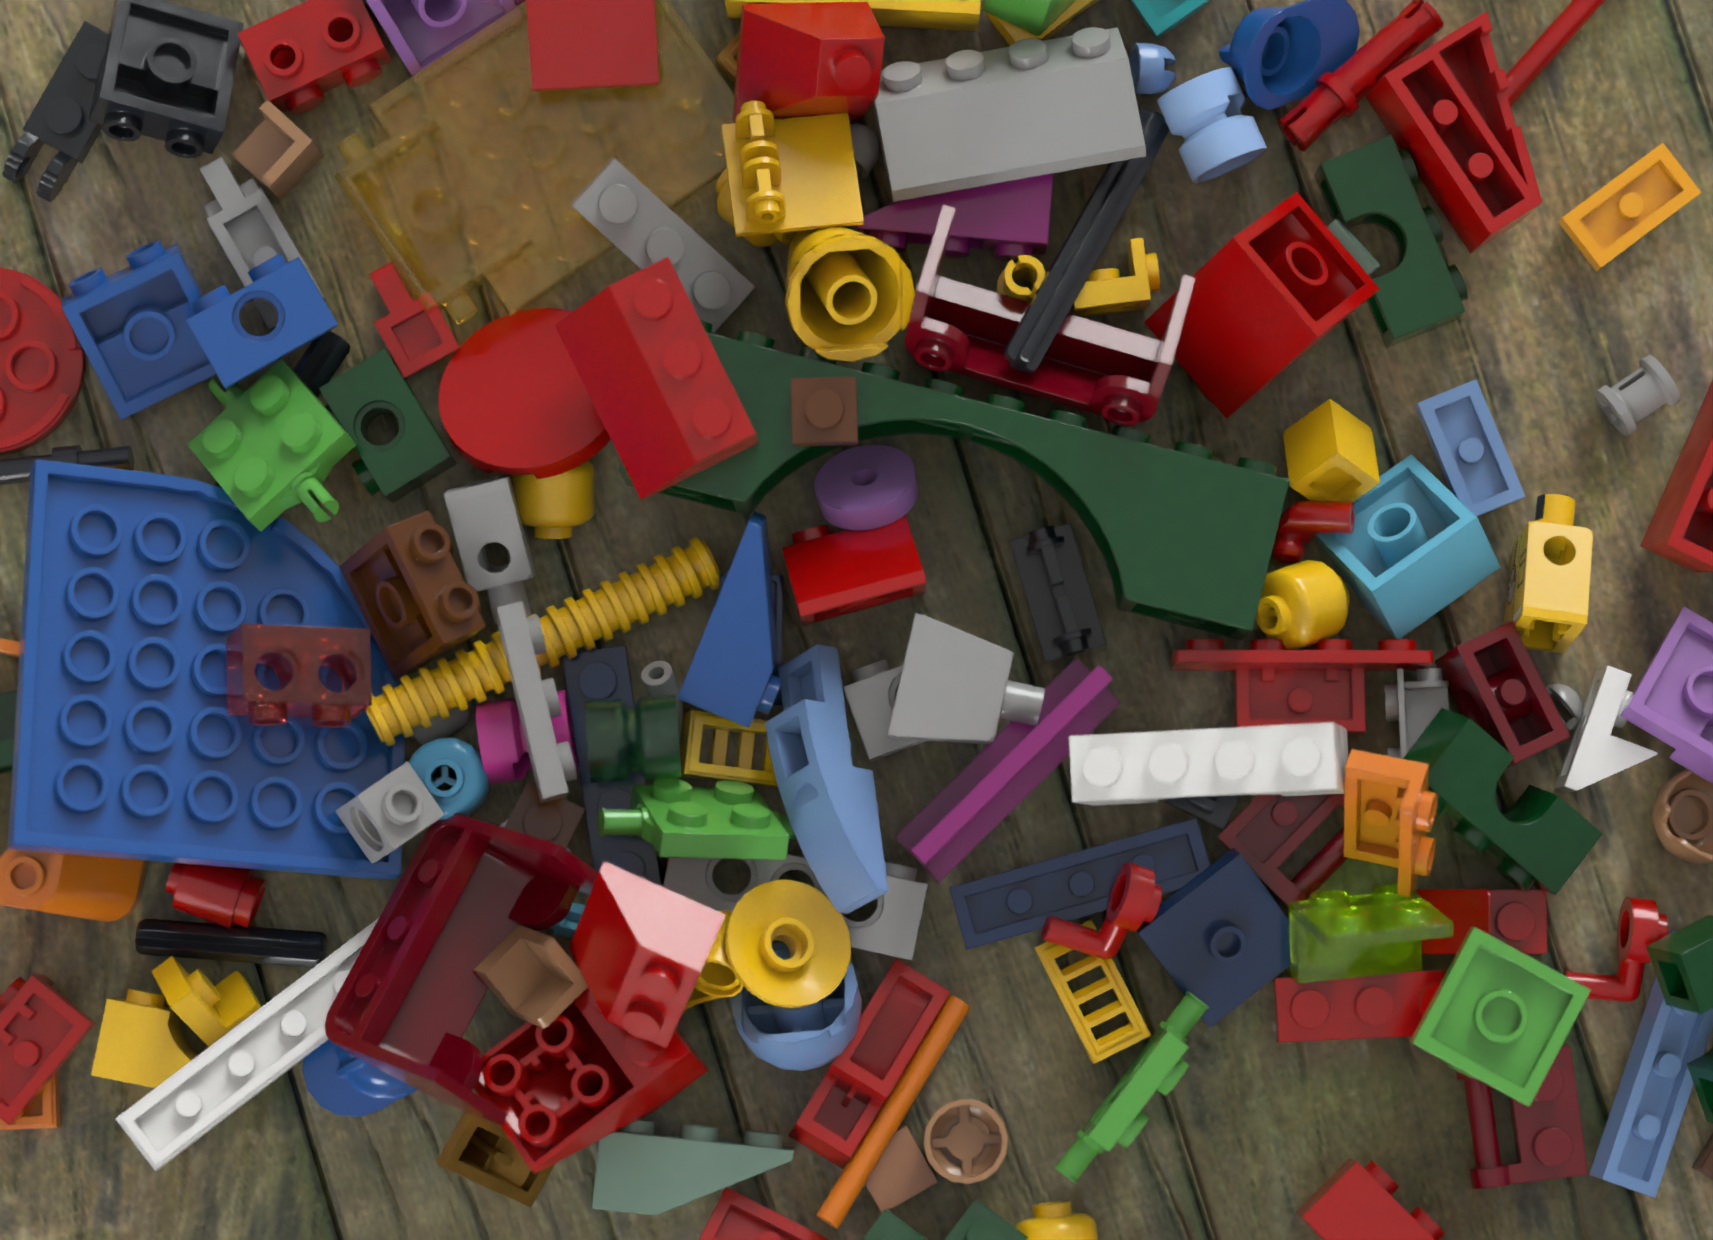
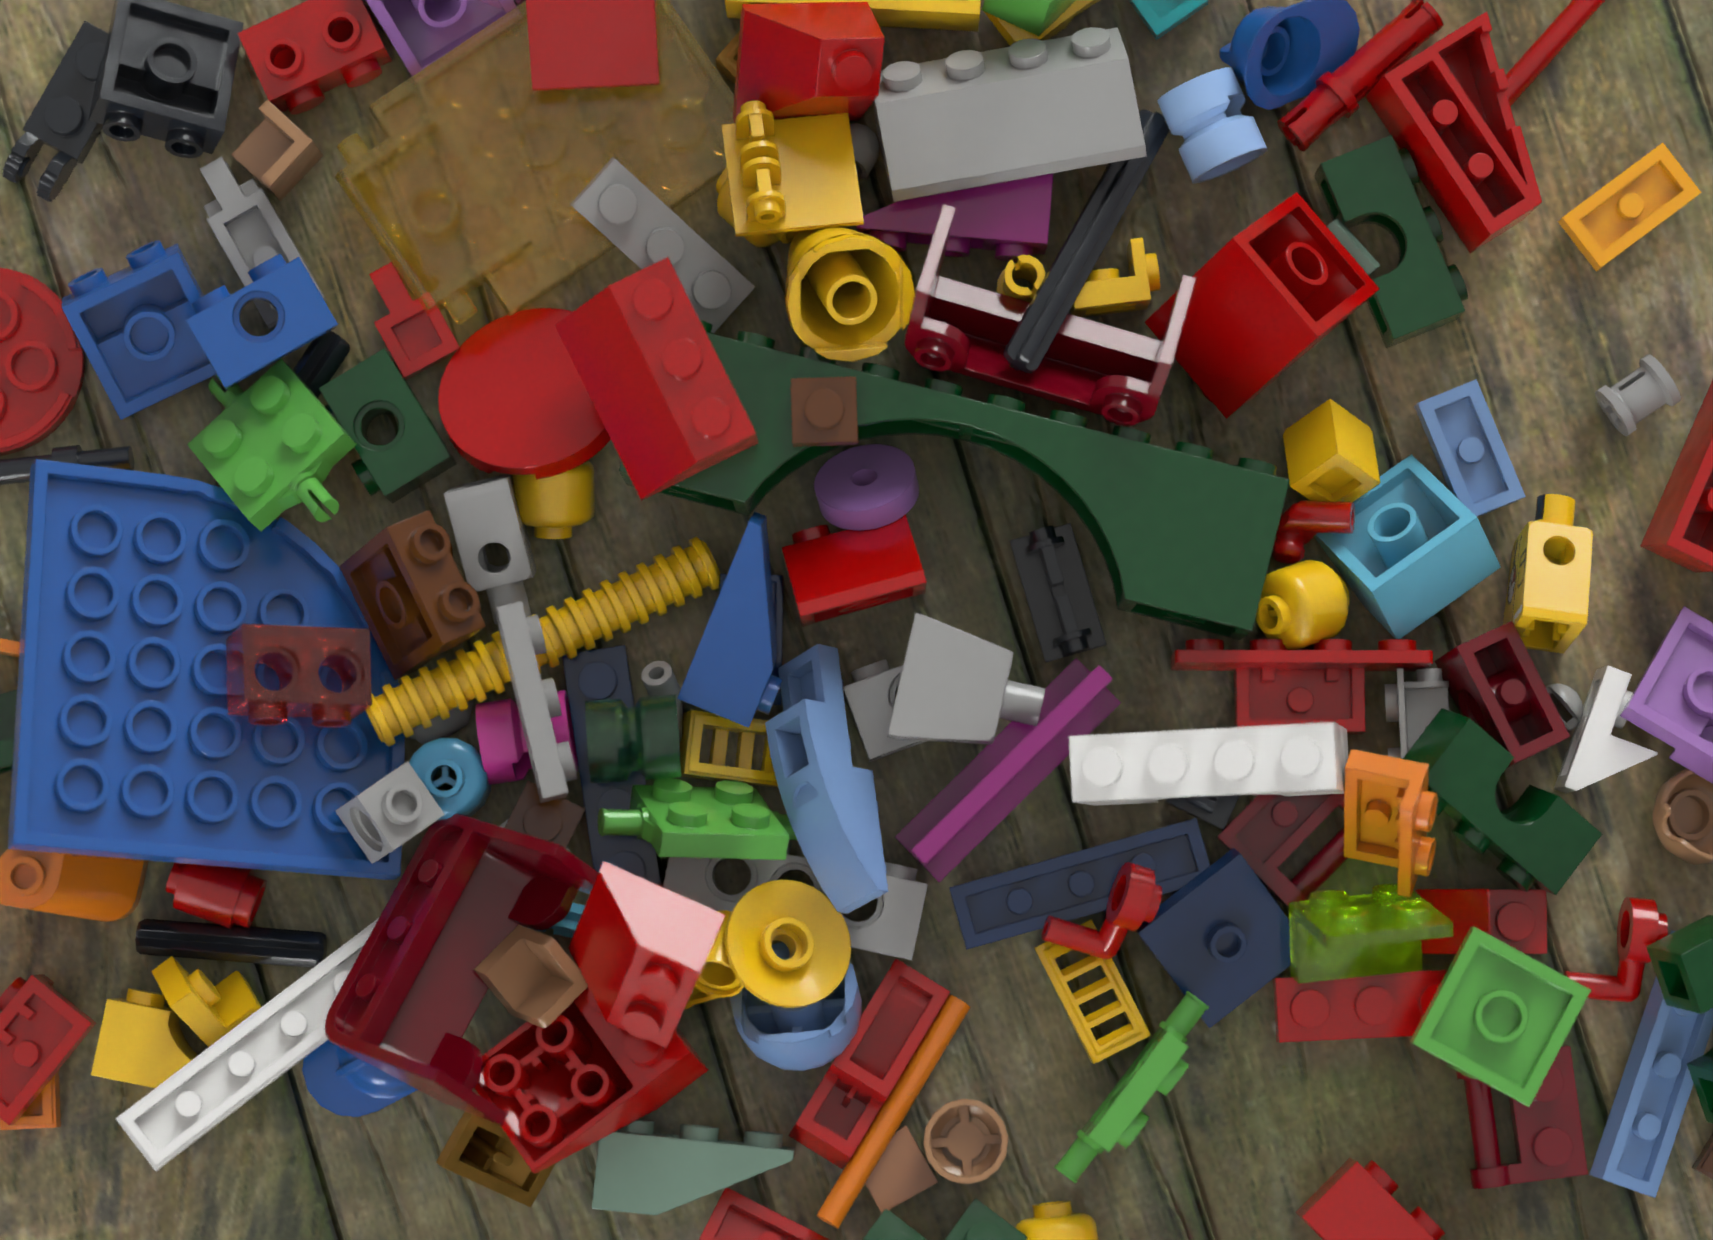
medium blue hinge [1129,43,1176,94] -> none

